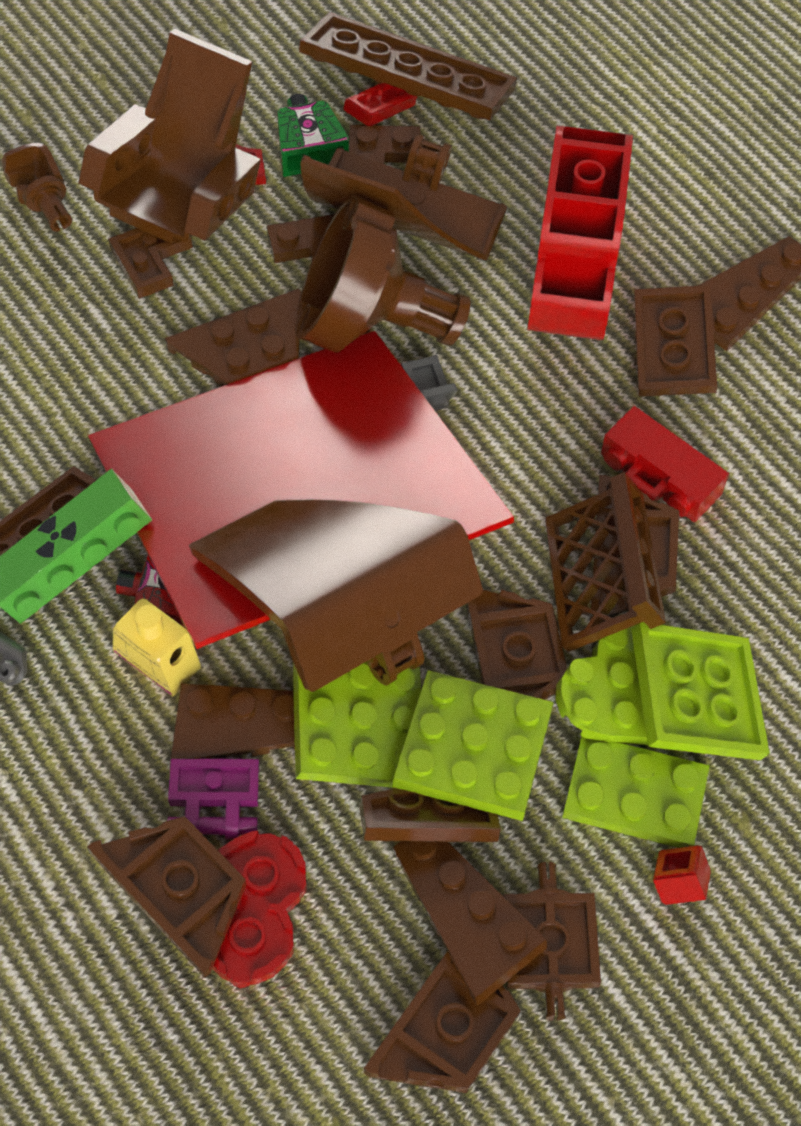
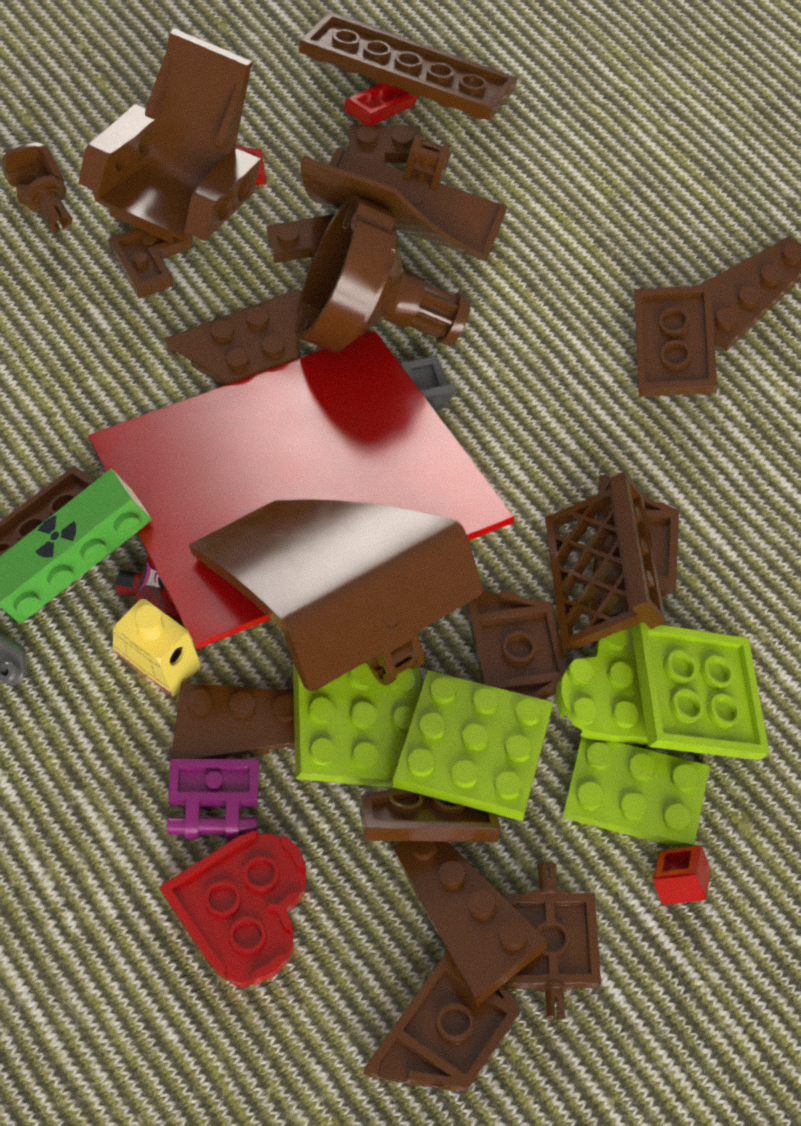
reddish brown wing [87,816,246,978] -> none
green torso [277,94,349,177] -> none
red brick [527,125,633,341] -> none
red piece [600,406,729,523] -> none

